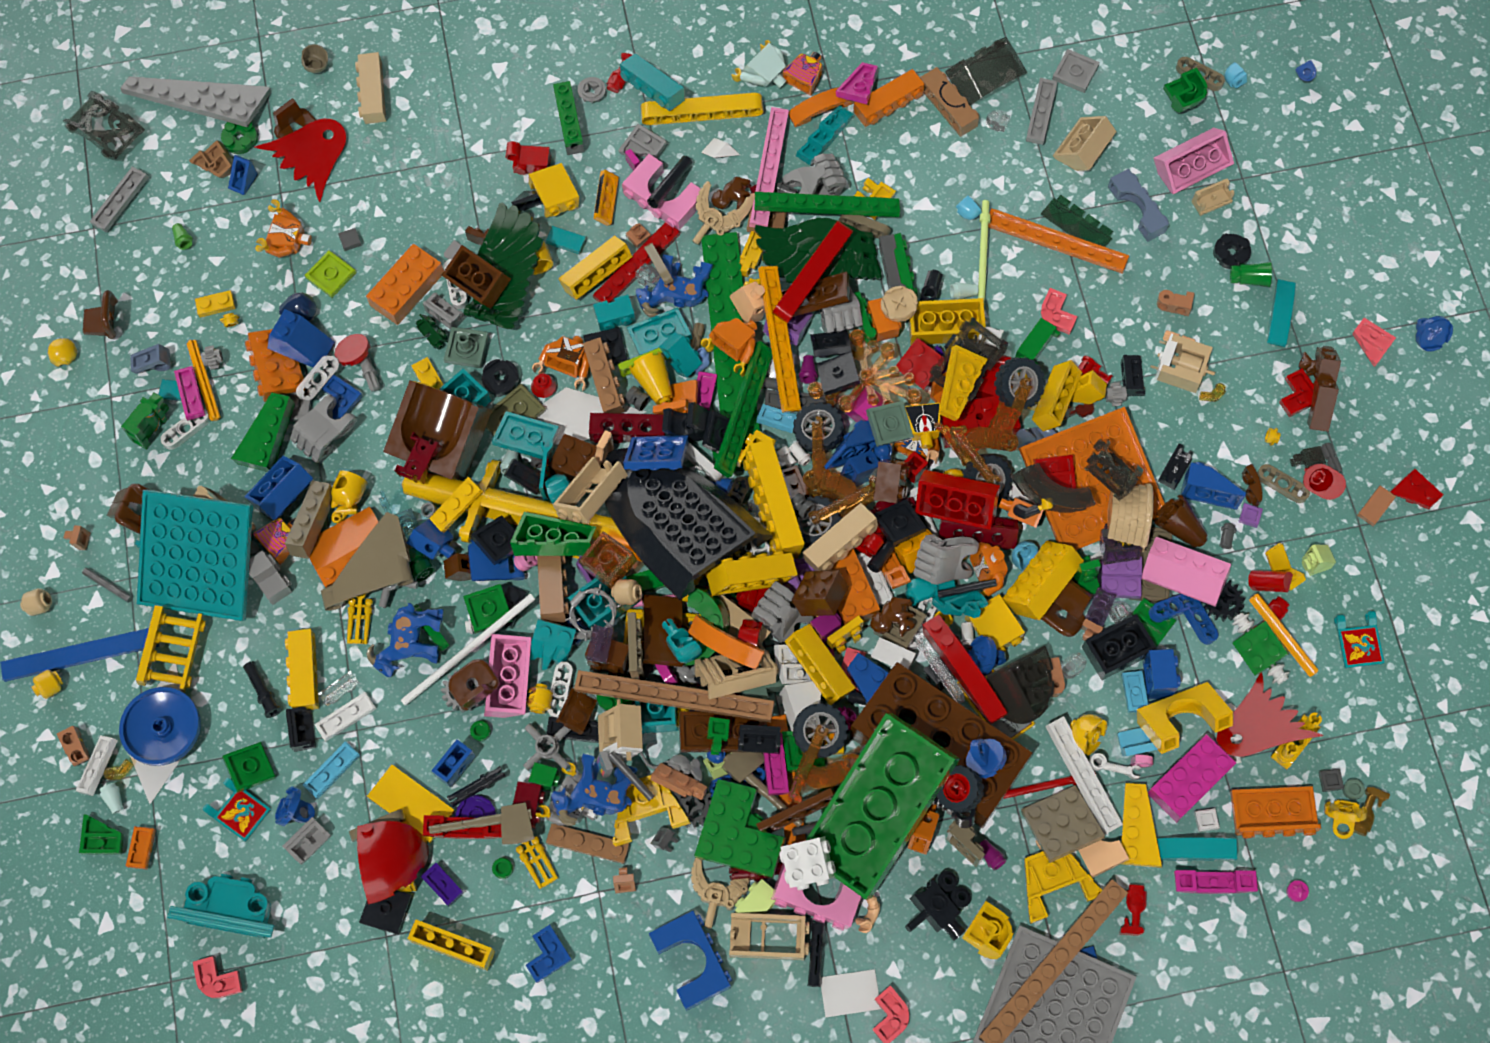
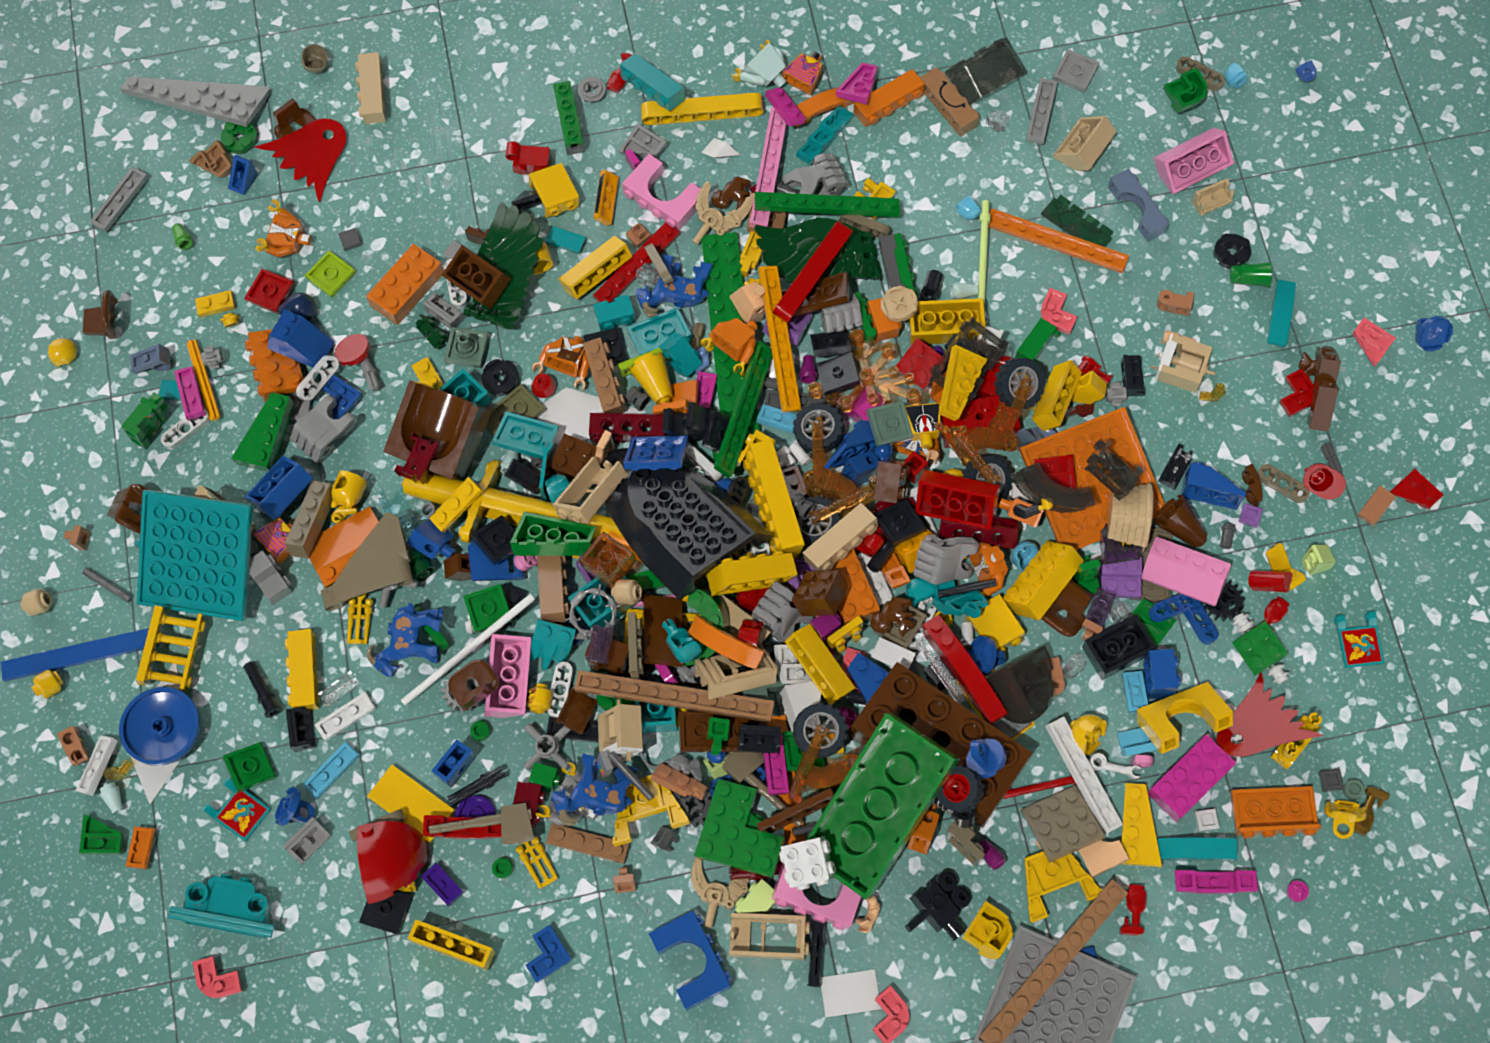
clear smoke fence [63,91,145,160] -> none
black piece [647,156,692,208] -> none
light orange axle [1249,594,1319,677] -> none
yellow plate [1265,428,1281,446] -> none
clear smoke plate [1290,446,1326,468] -> none
none -> red plate [244,268,295,314]
none -> dark pink plate [765,87,805,126]

